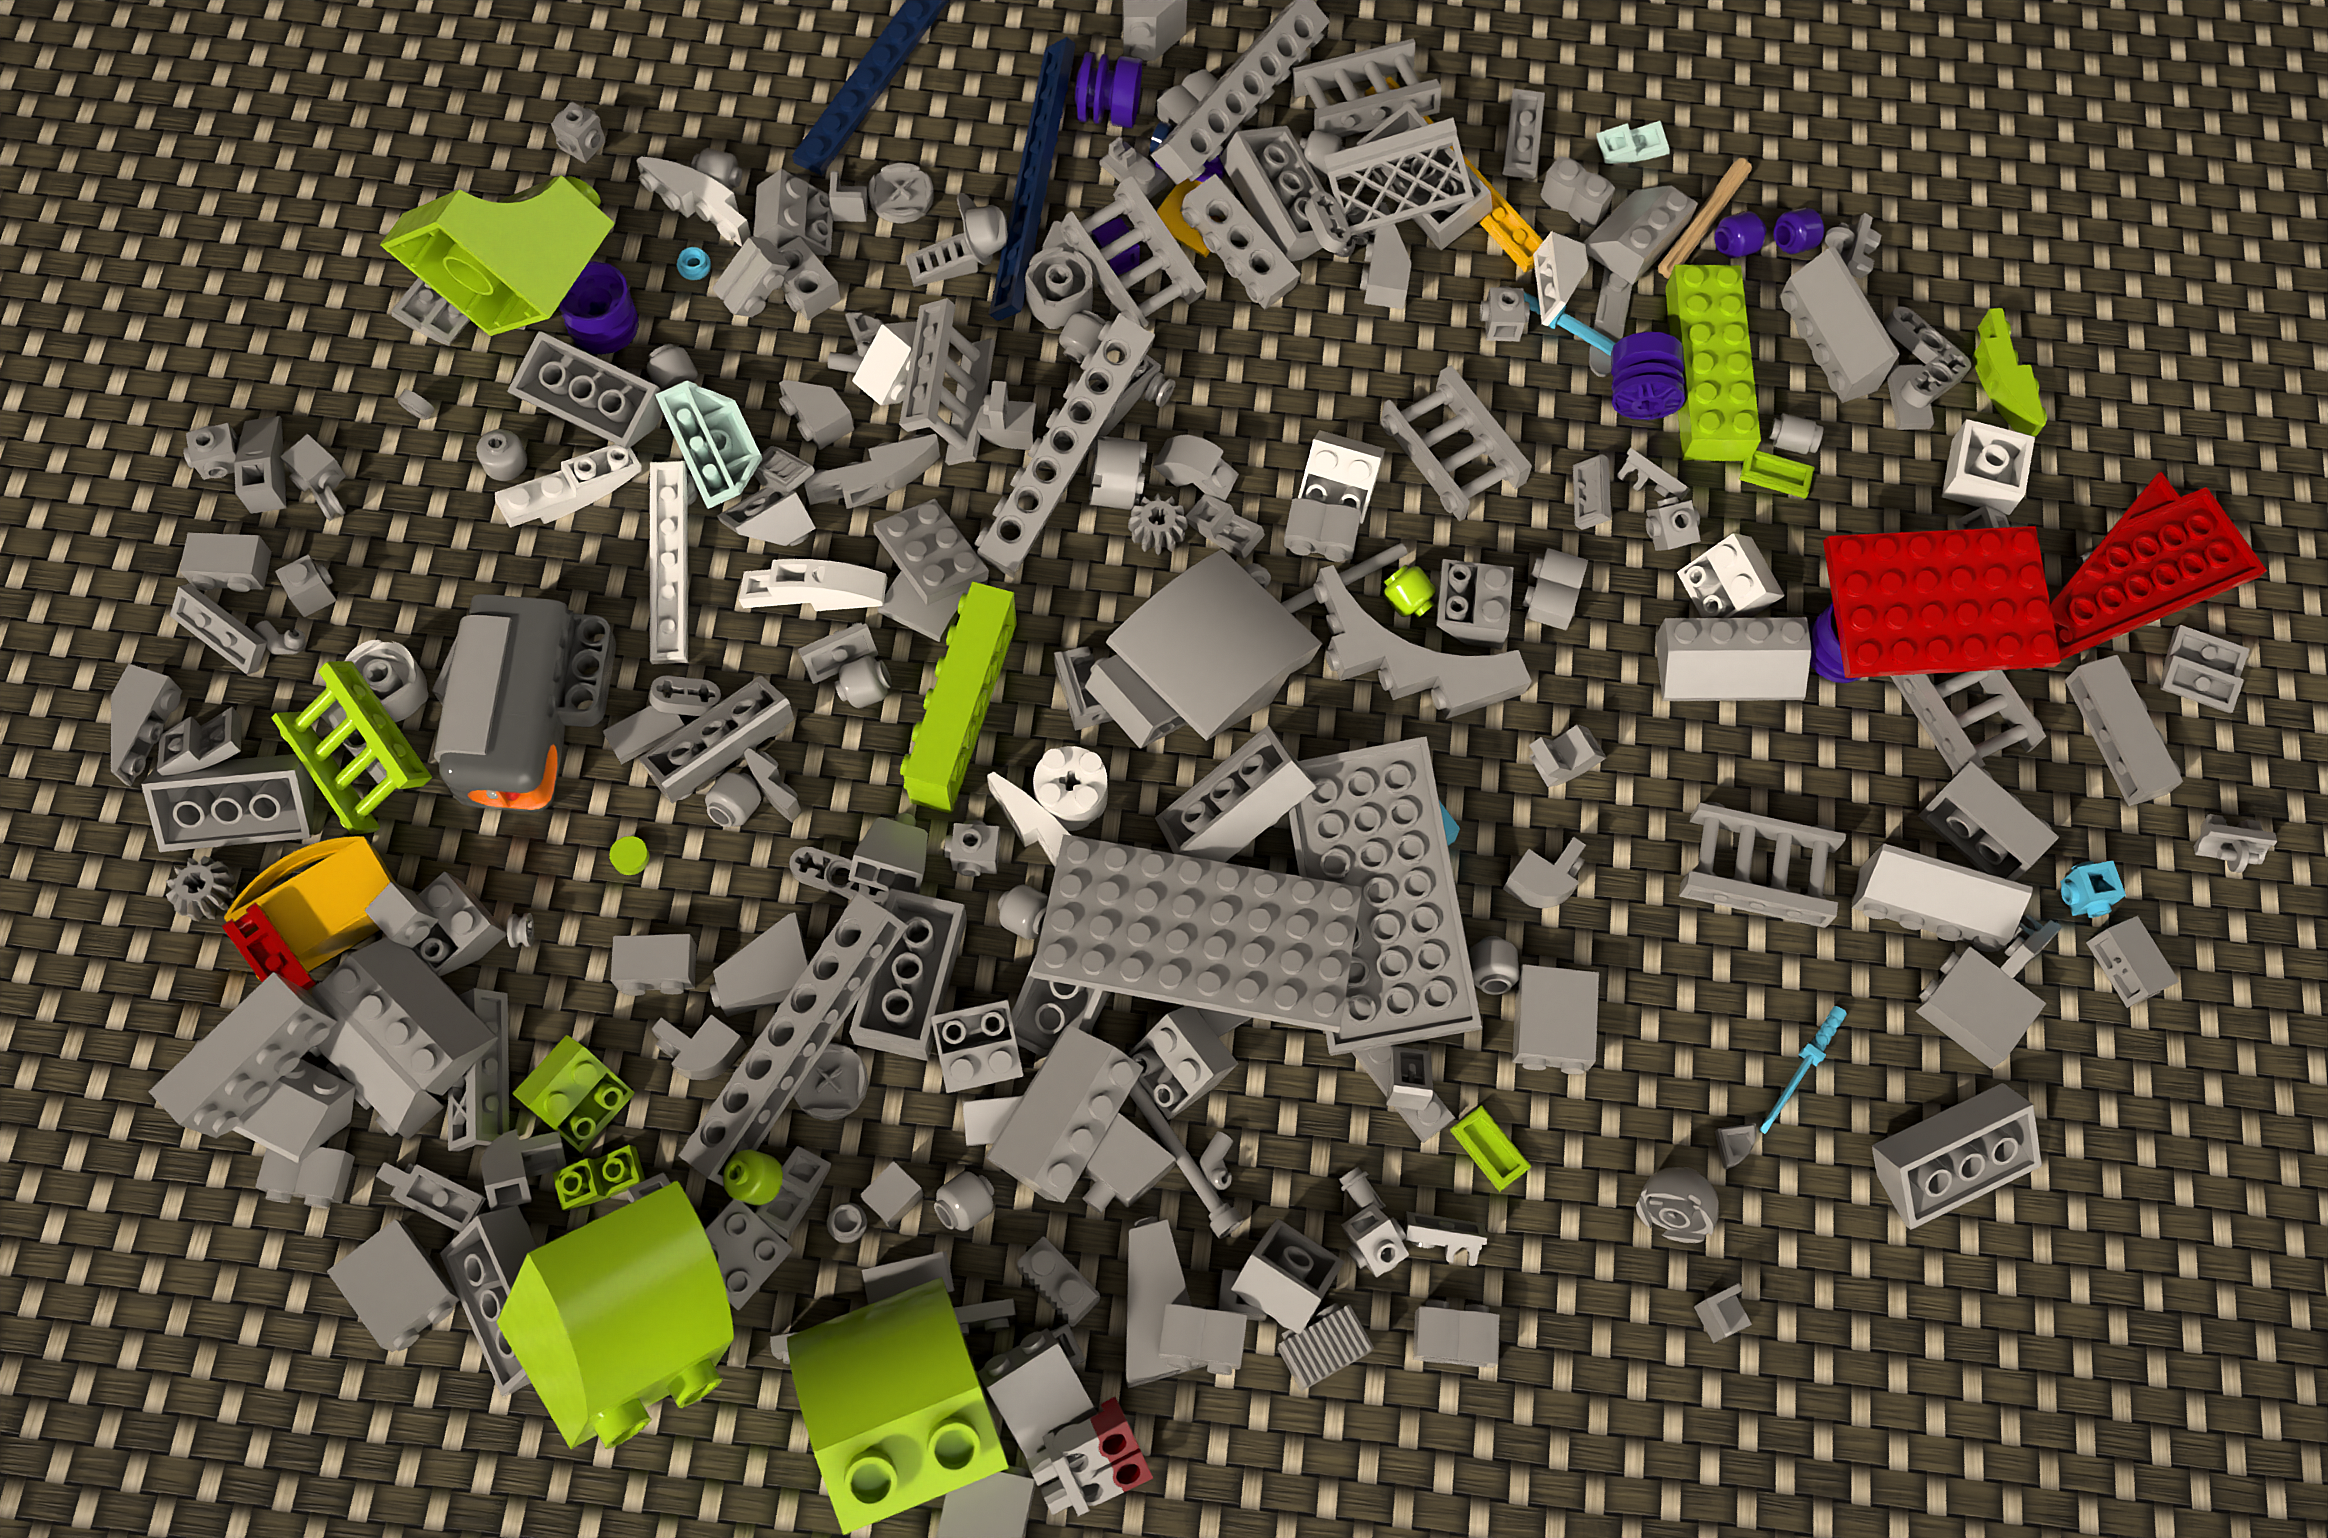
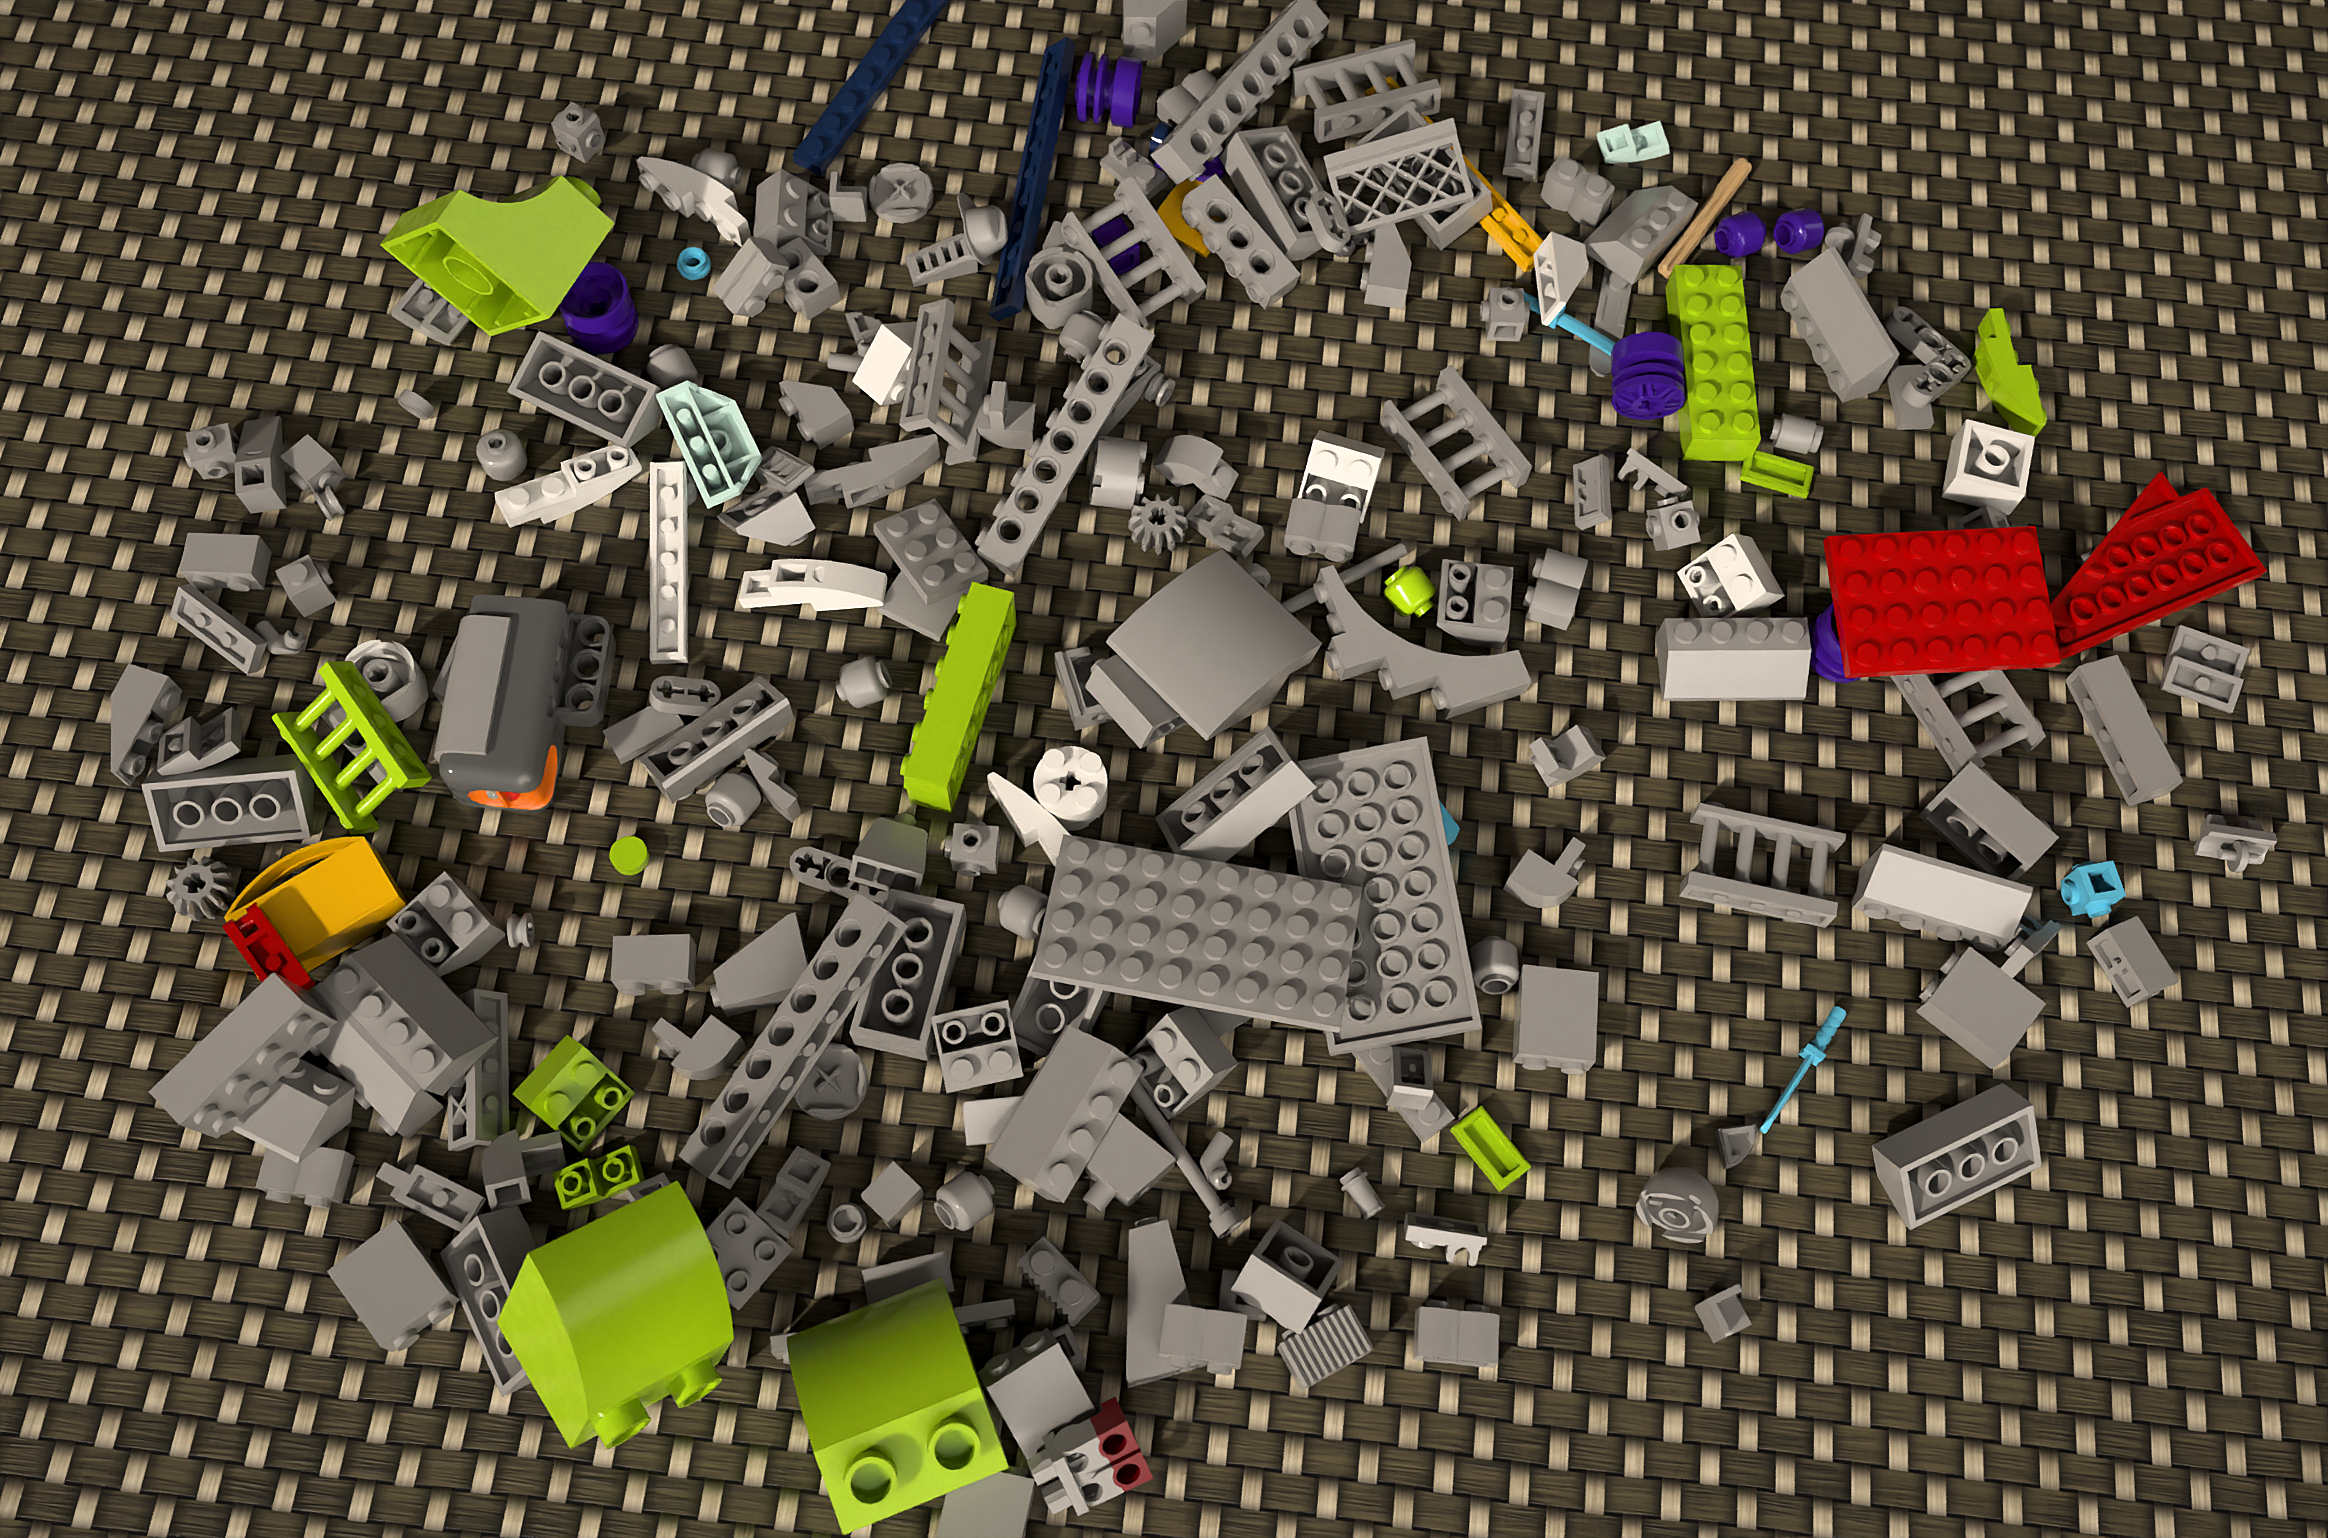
light grey brick [364,882,439,948] -> none
lime head [723,1149,783,1206] -> none
light grey plate [798,622,879,684] -> none
light grey head [1299,130,1346,178] -> none
light grey brick [1341,1203,1409,1277] -> none

